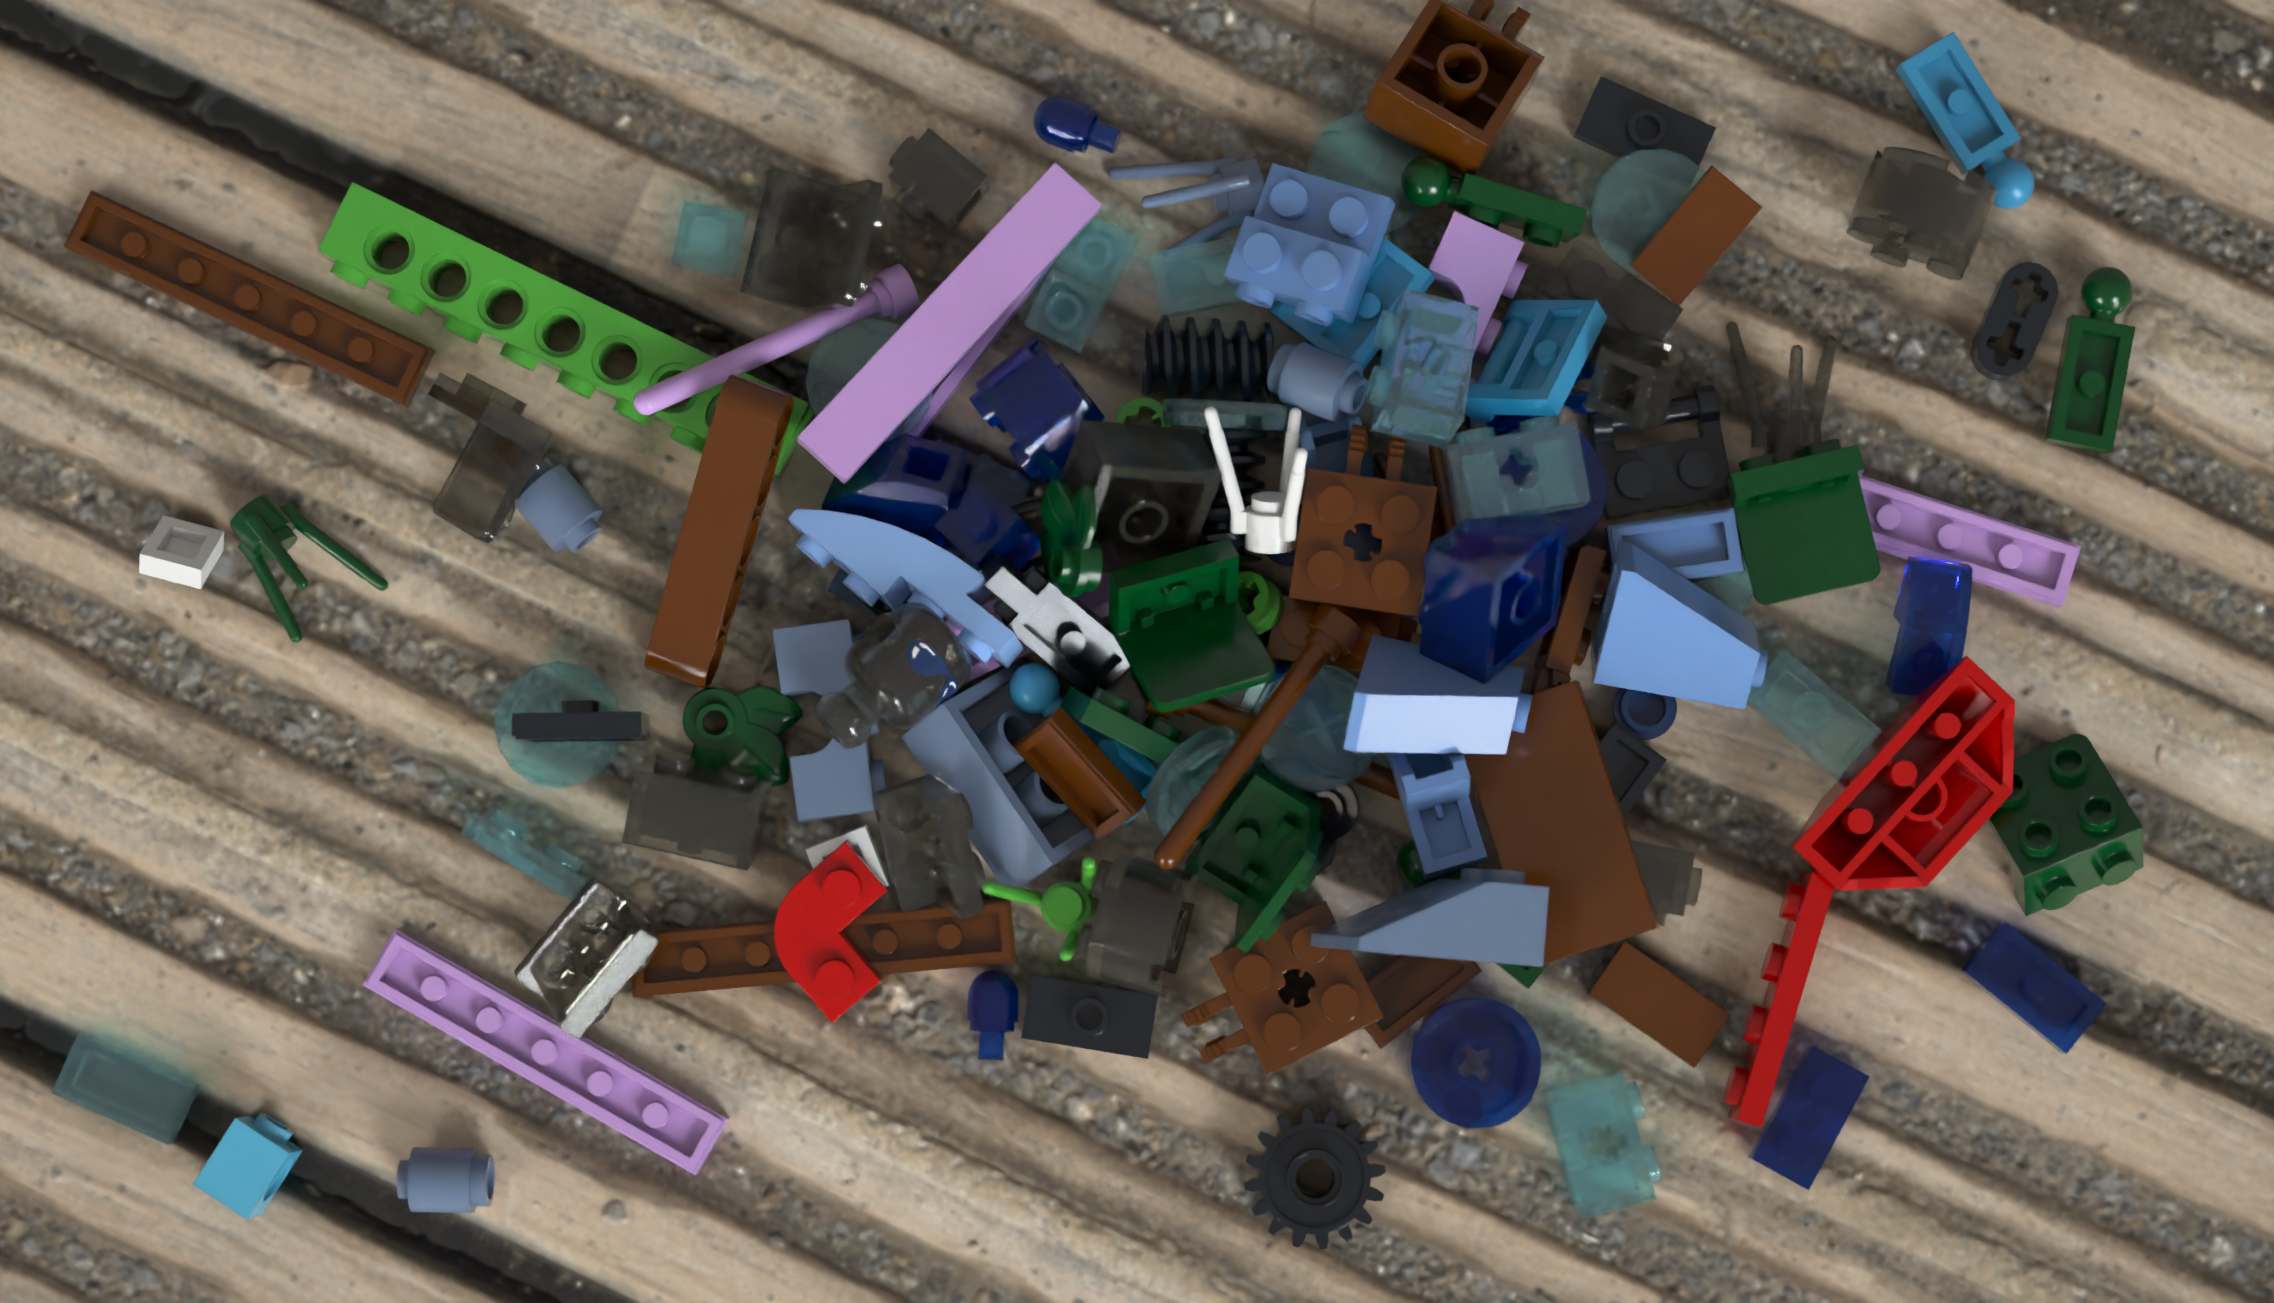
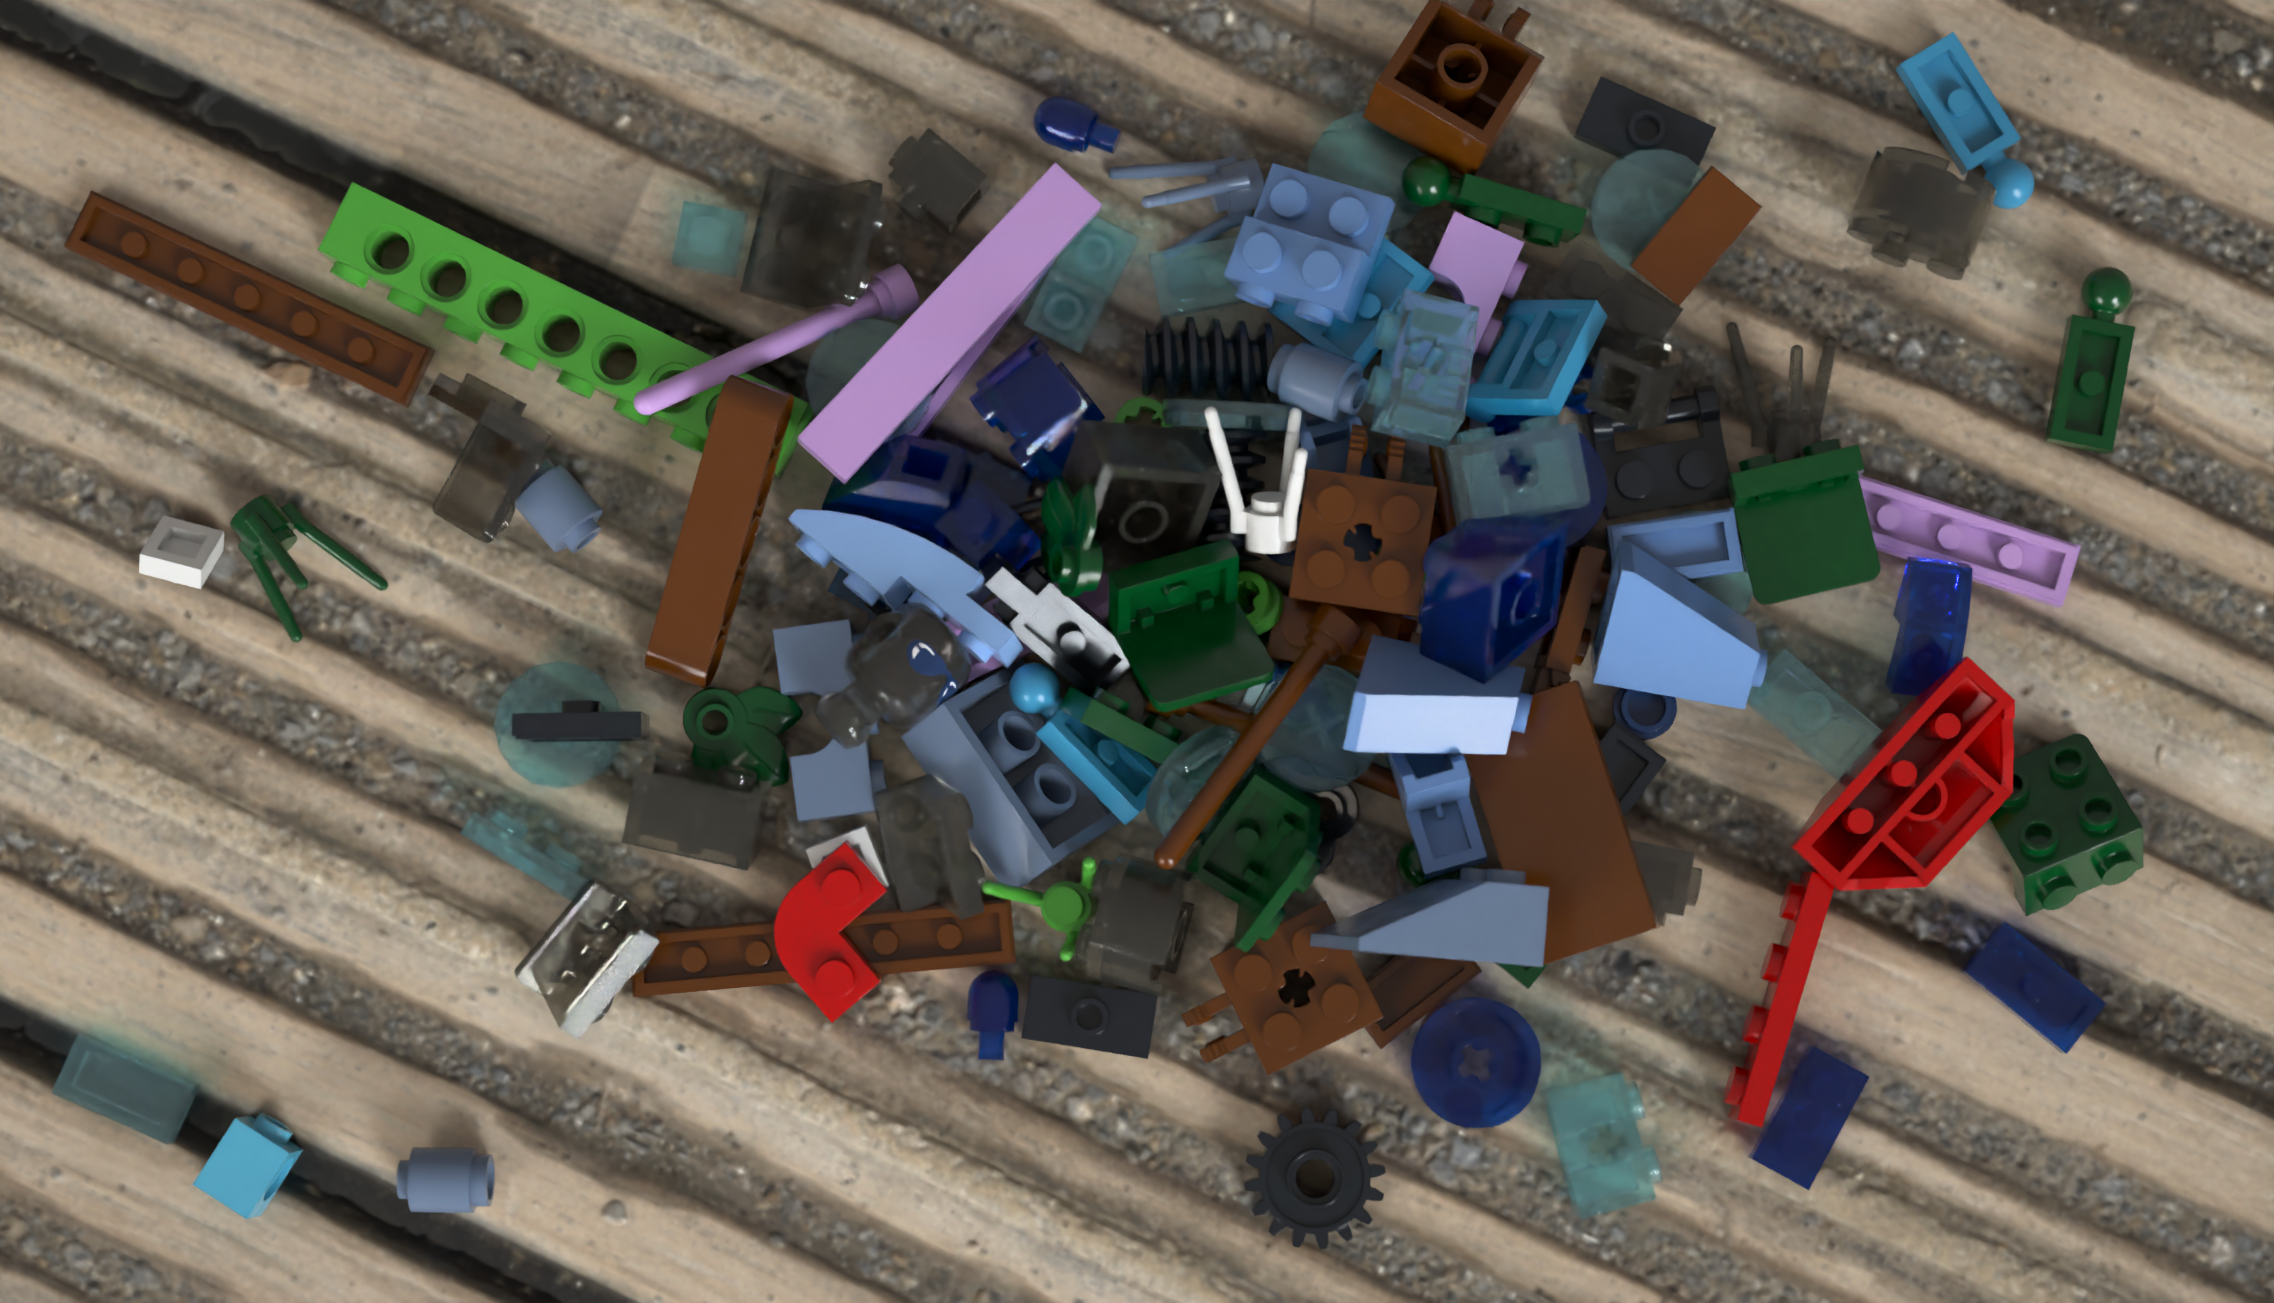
lavender tile [363,929,729,1175] -> none
reddish brown tile [1013,706,1147,841] -> none
reddish brown tile [1586,941,1731,1068] -> none
black beam [1970,262,2058,381] -> none

